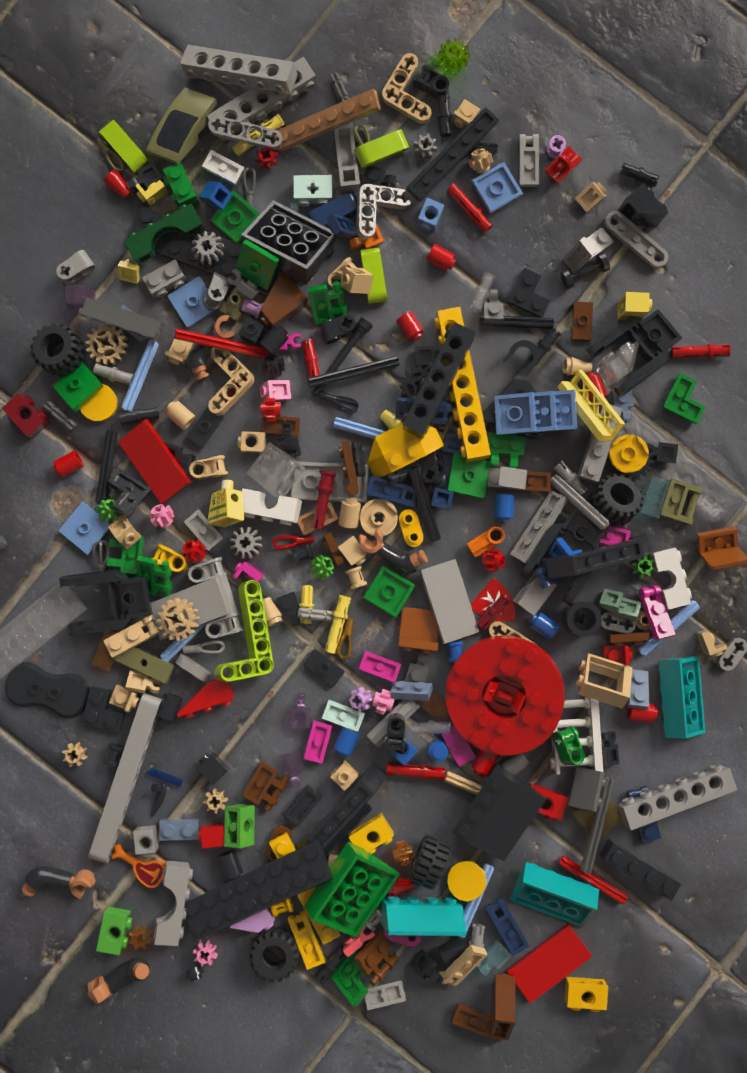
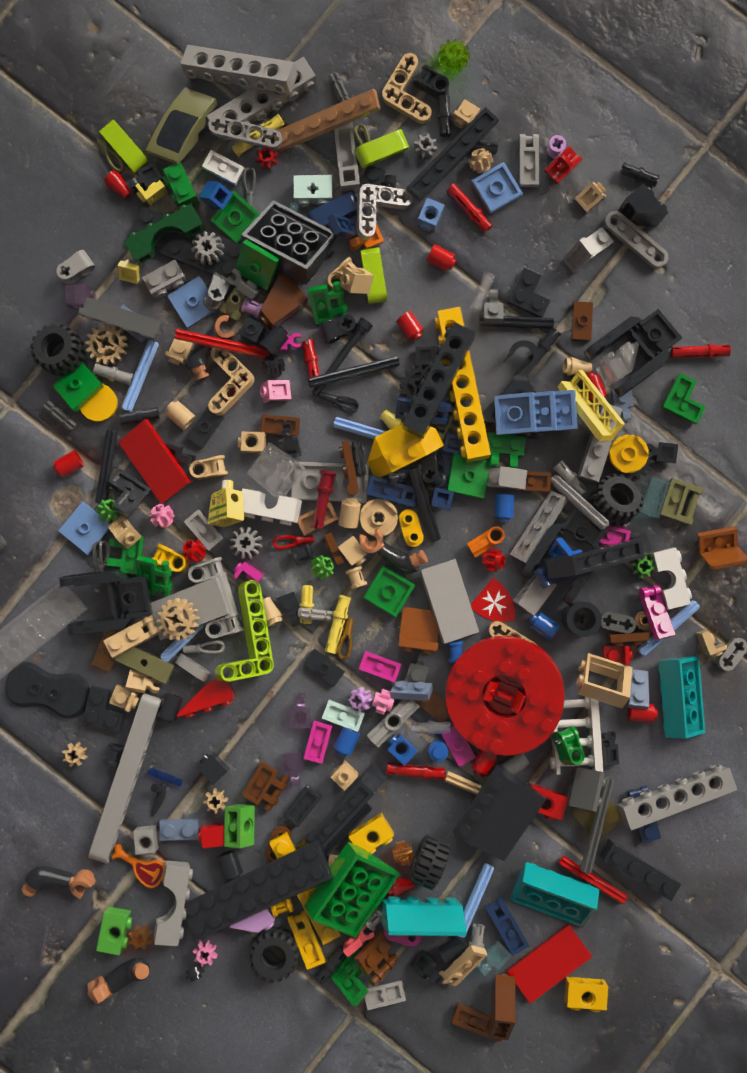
dark red brick [2,393,49,439] -> none
red gear [261,398,281,422] -> none
black piece [385,713,406,753] -> none
yellow tile [447,861,487,902] -> none
dark red pin [476,594,511,630] -> none
black wheel [560,252,610,290] -> none
sand green slope [599,589,642,621] -> none
light yellow brick [617,292,652,321] -> none

